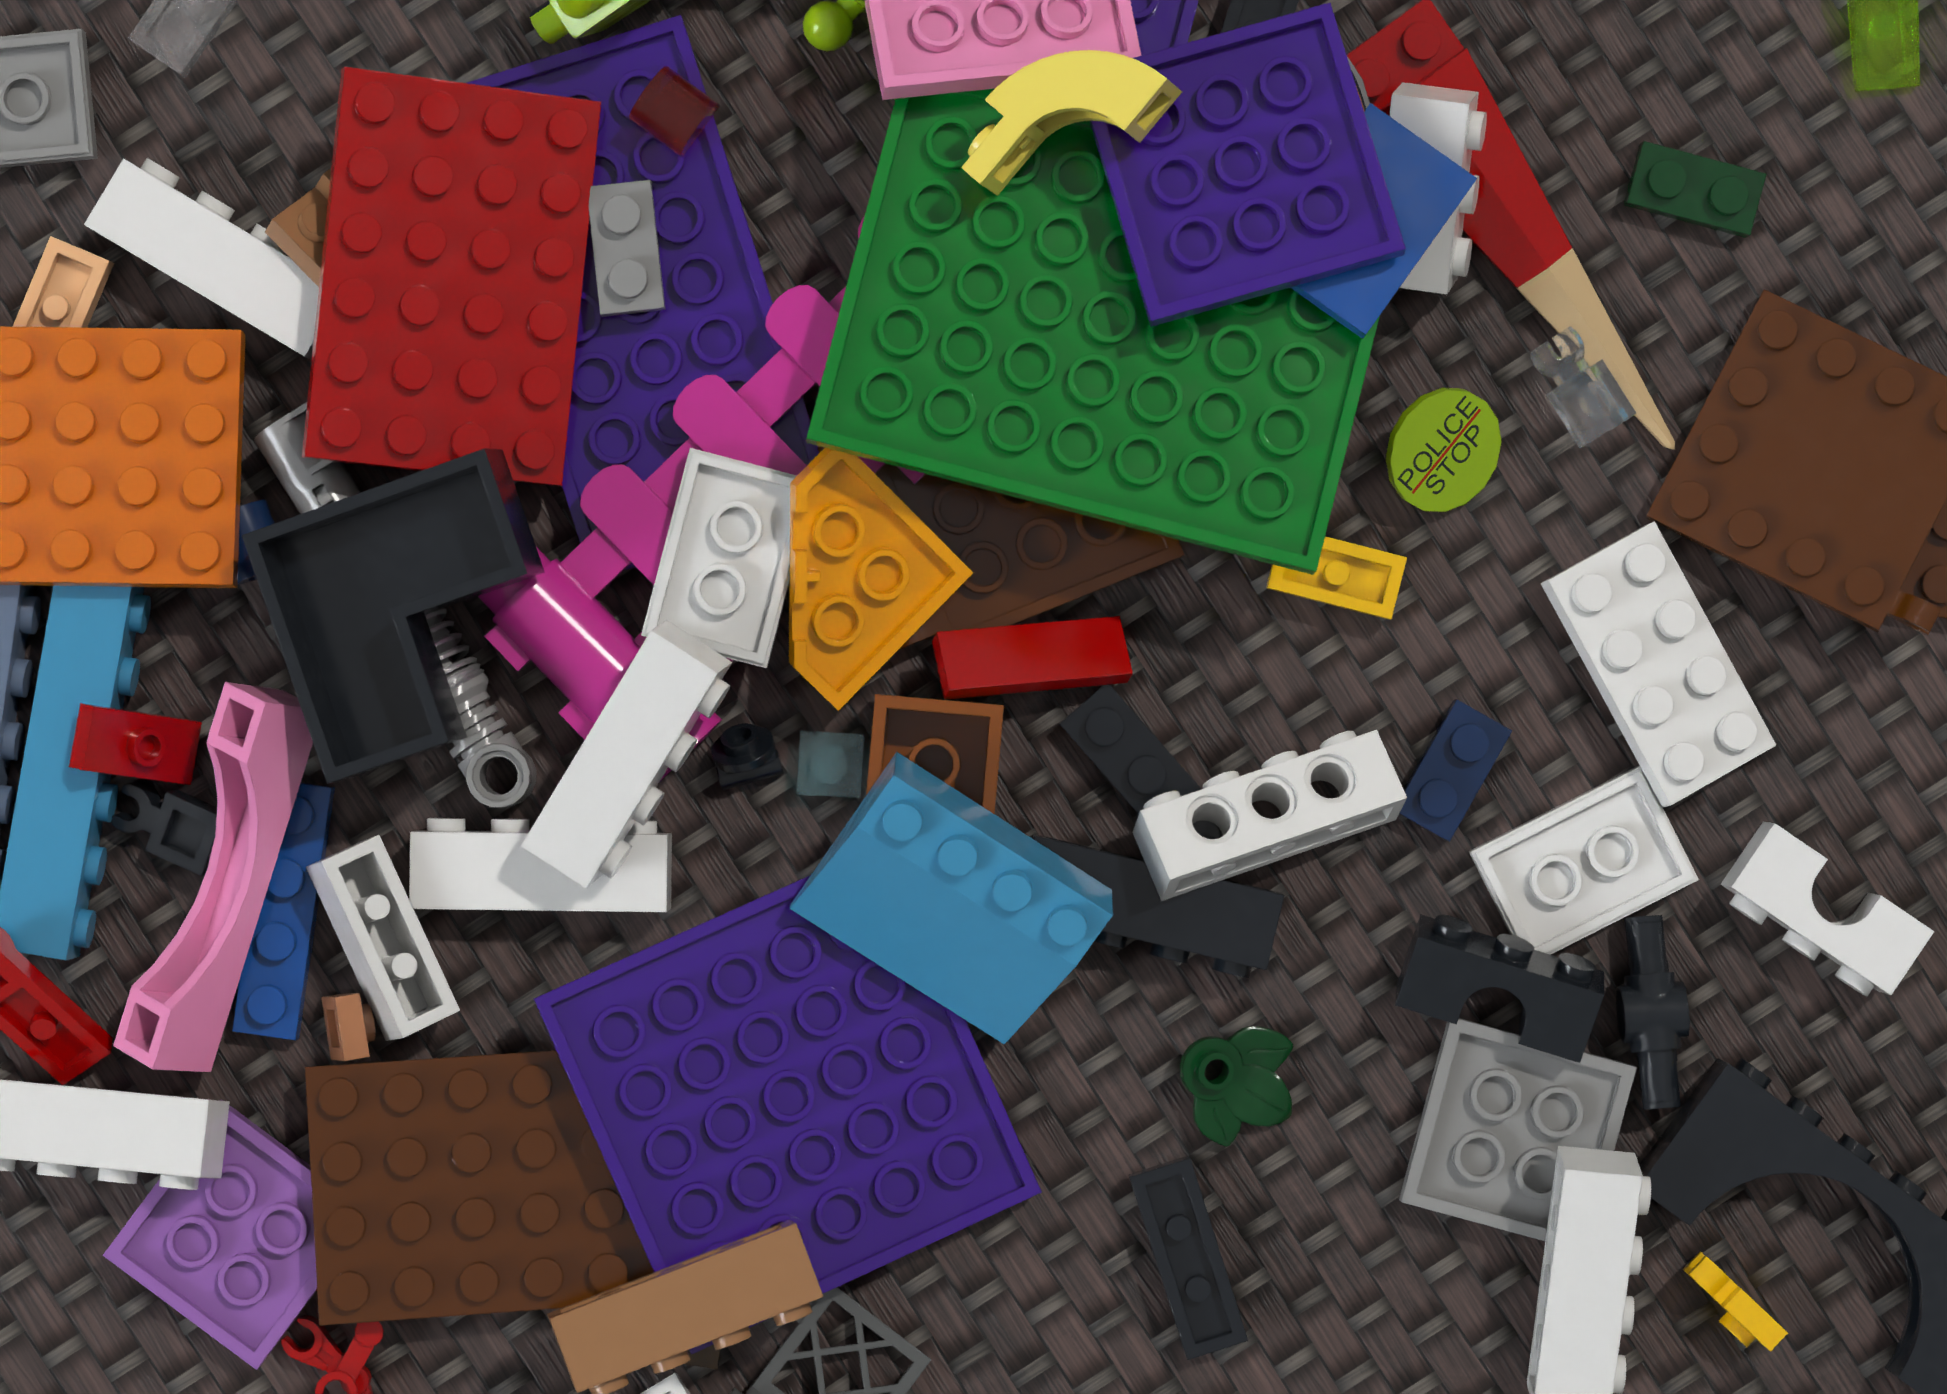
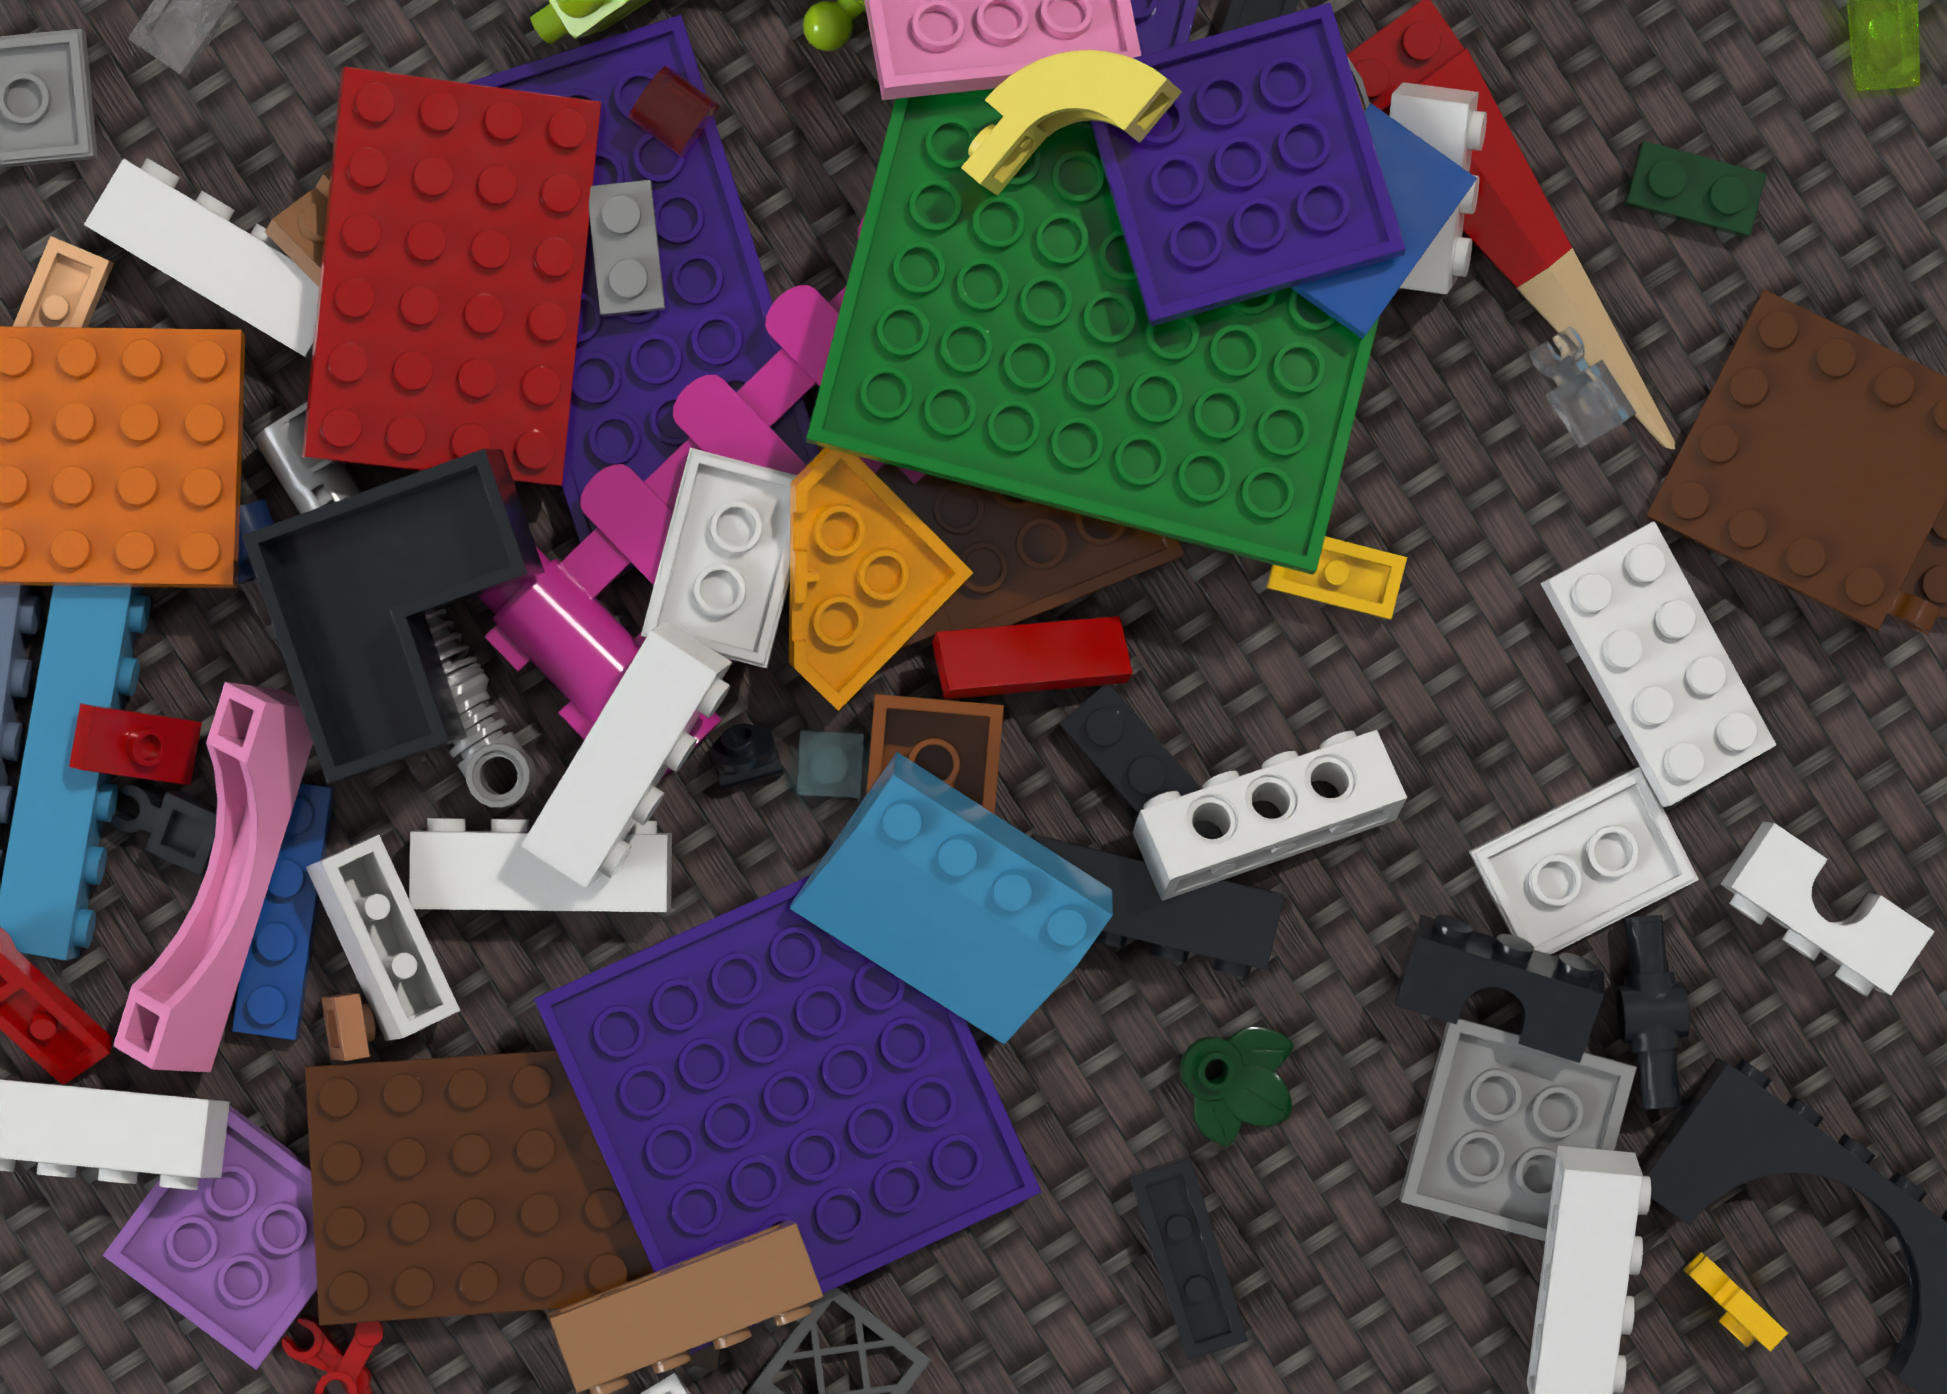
lime piece [1386,388,1501,512] -> none
dark blue plate [1399,699,1512,842] -> none

